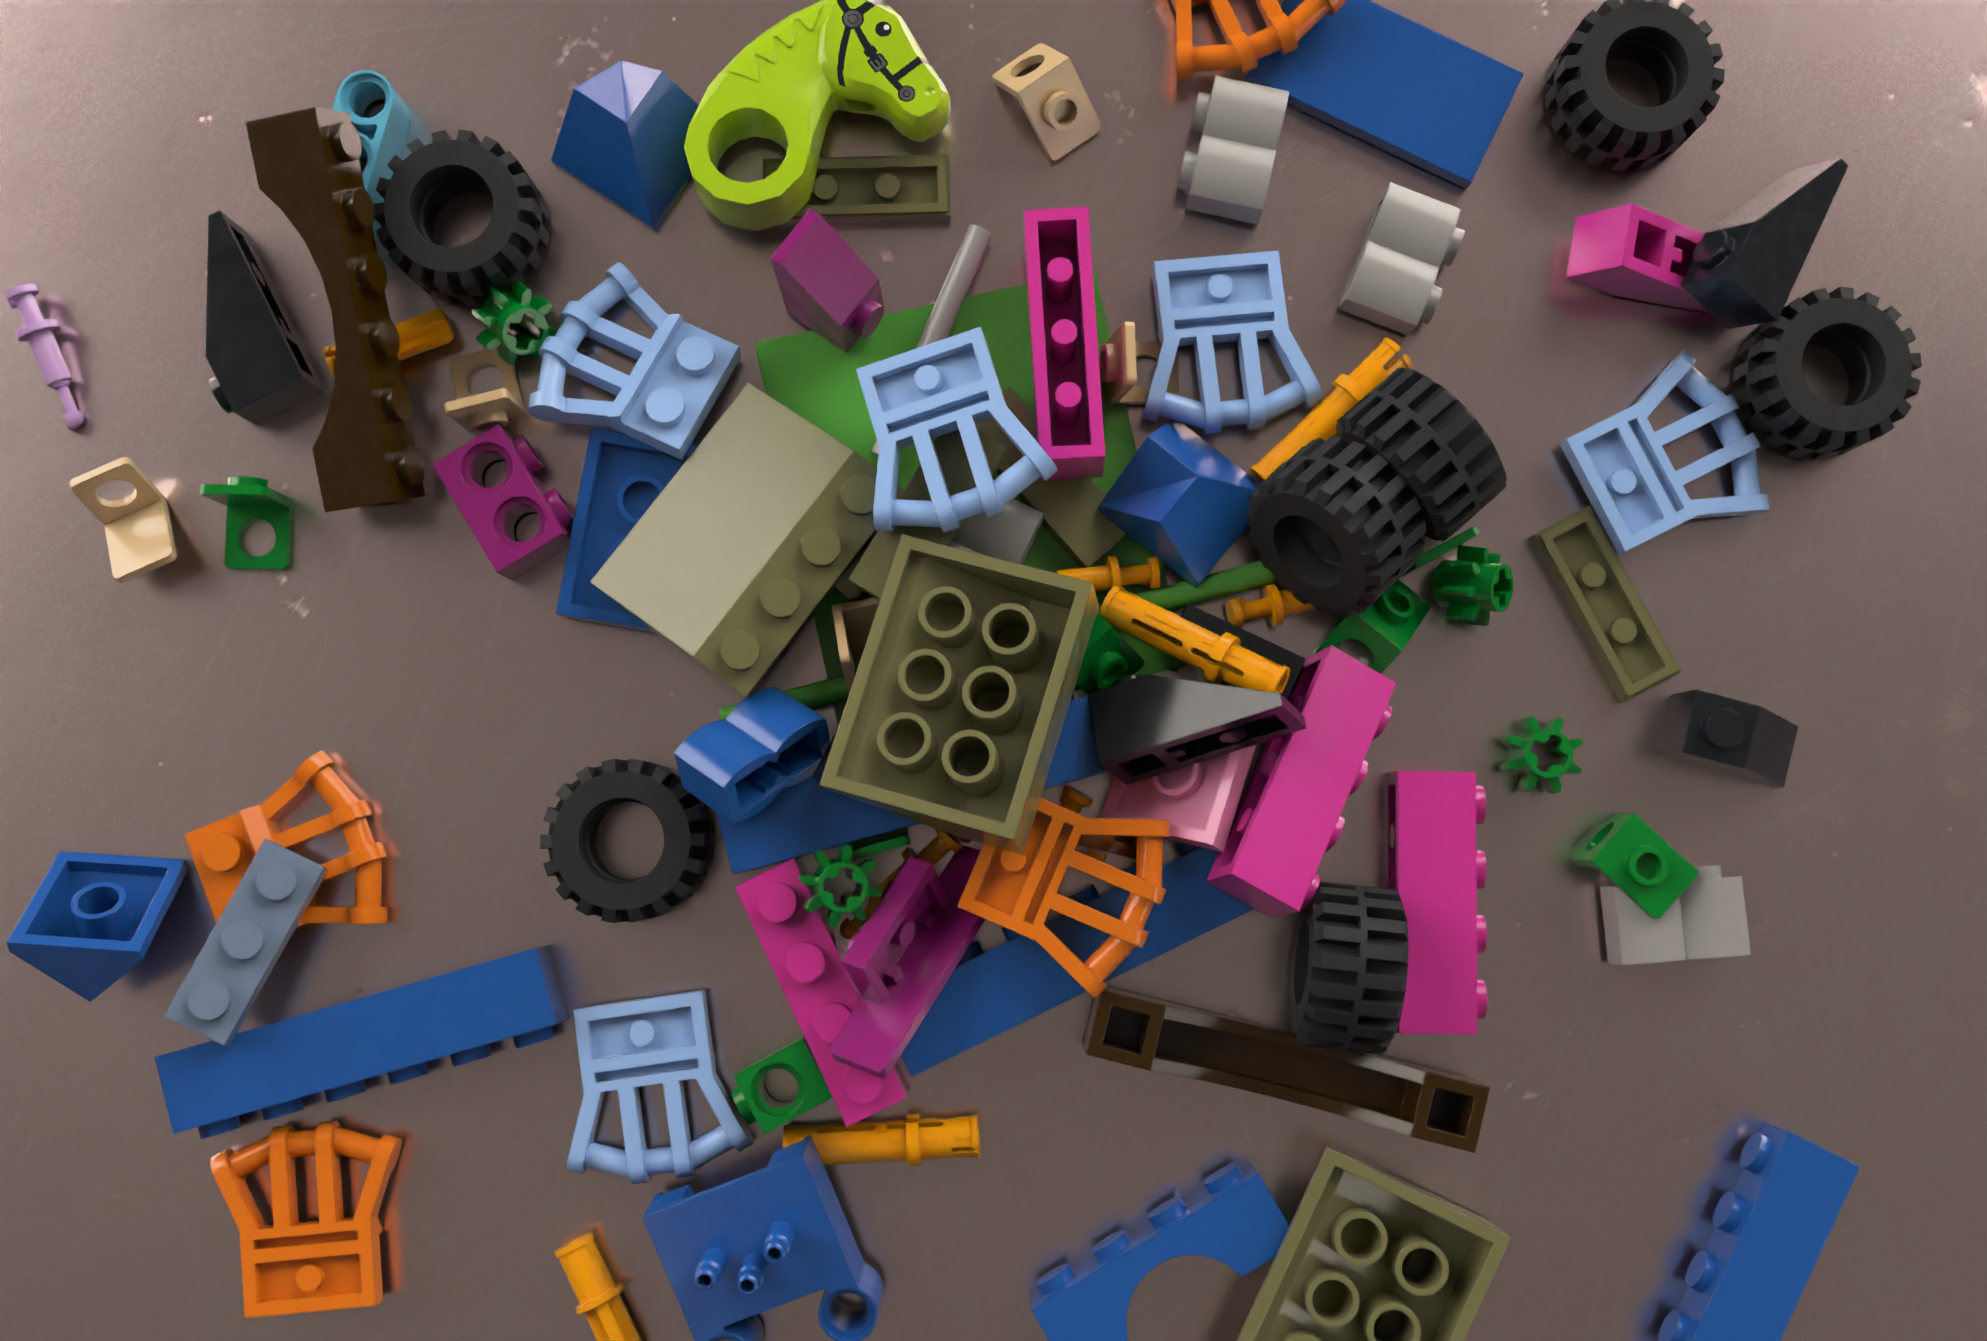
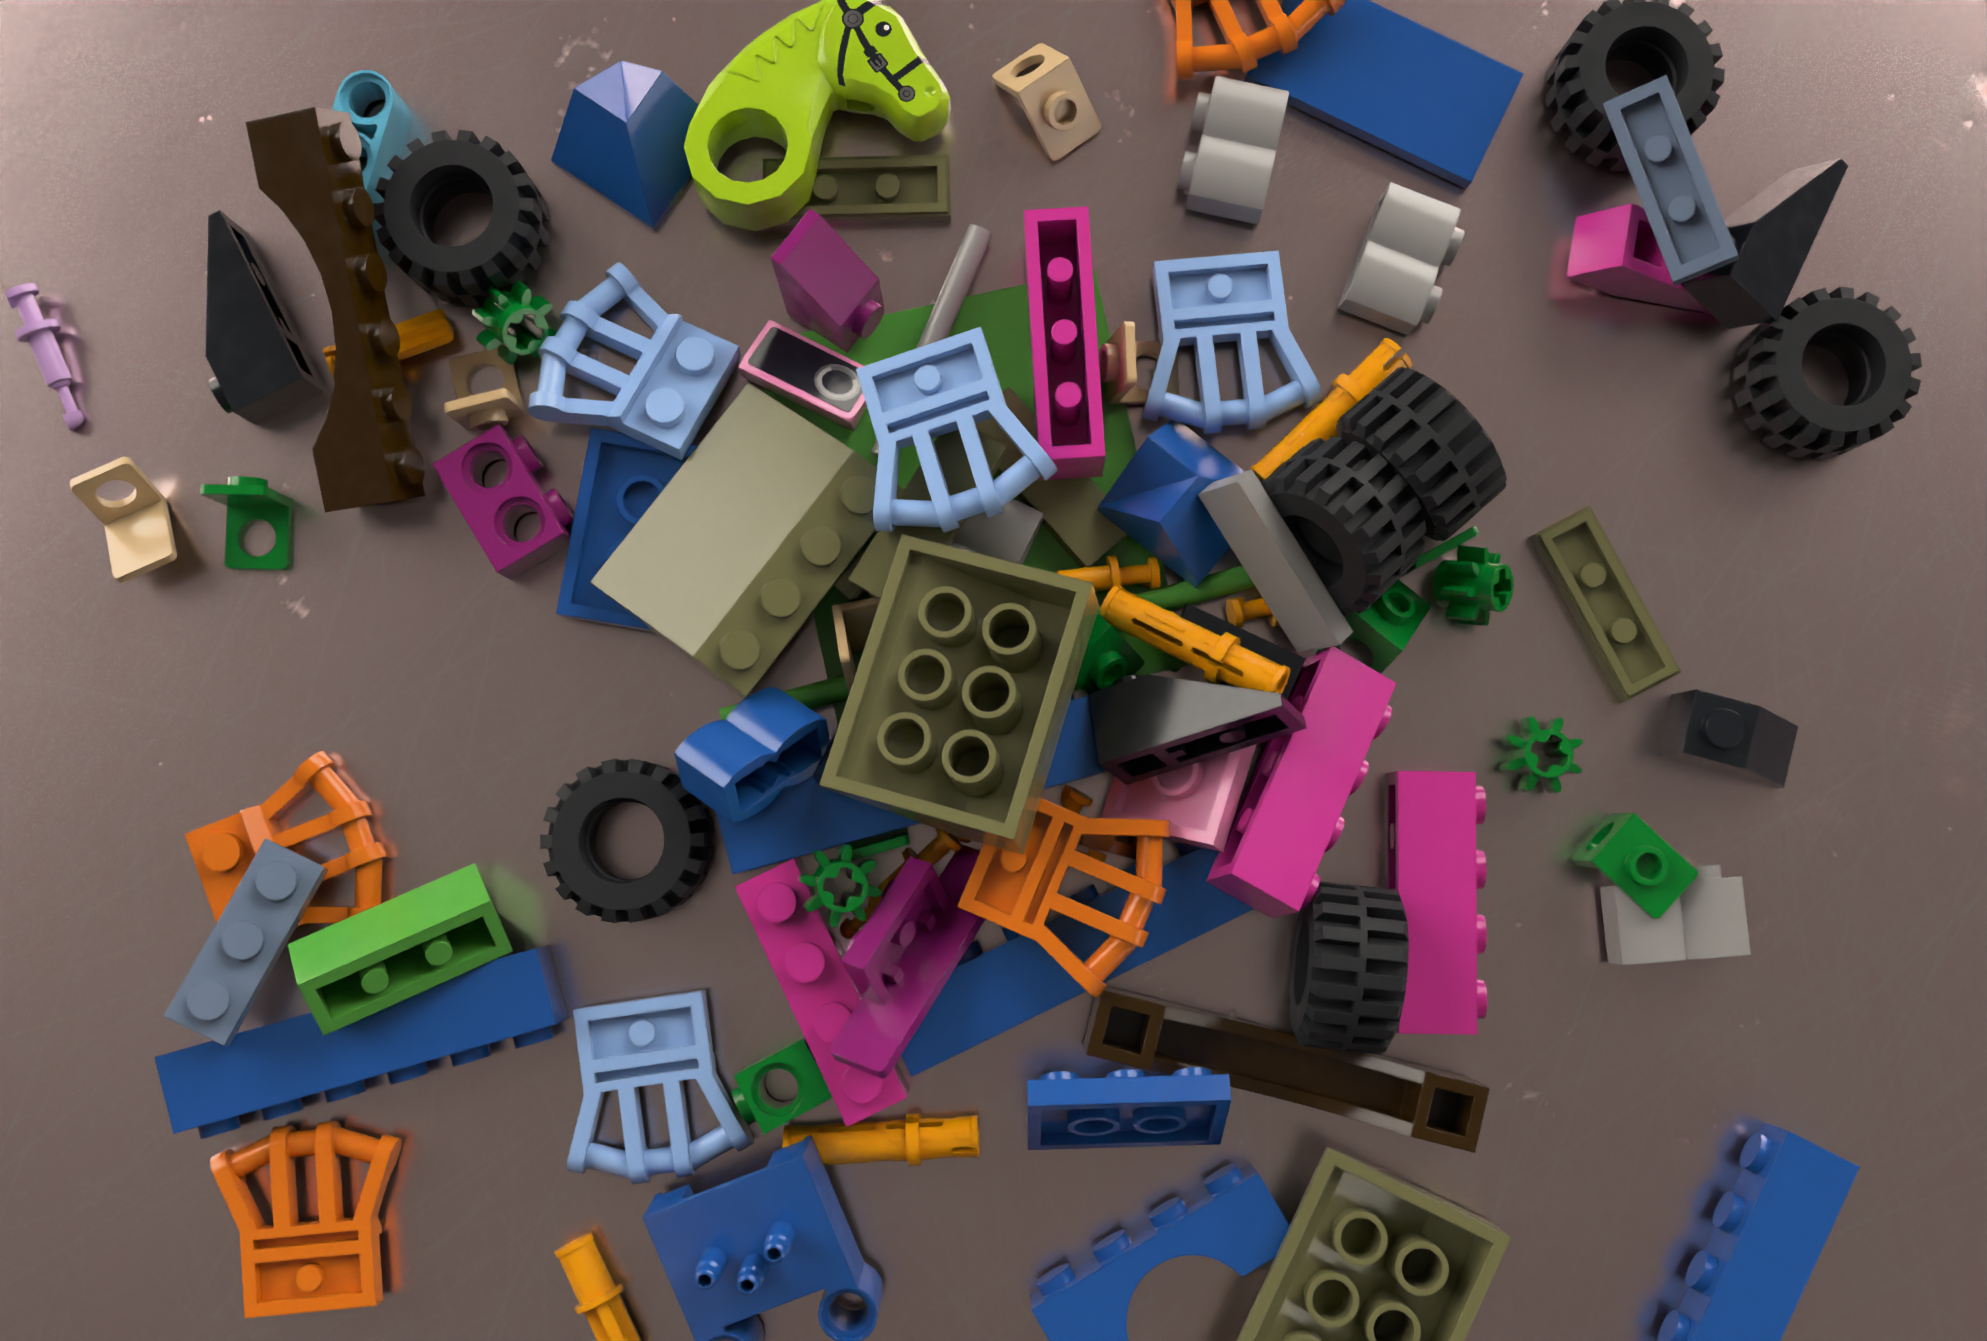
blue slope [6,851,188,1002] -> none
light blue plate [1560,350,1770,555] -> none
none -> bright green brick [288,863,513,1036]
none -> slope [738,320,867,432]
none -> blue plate [1027,1067,1231,1150]
none -> light grey tile [1198,469,1353,653]
none -> sand blue plate [1603,75,1739,286]

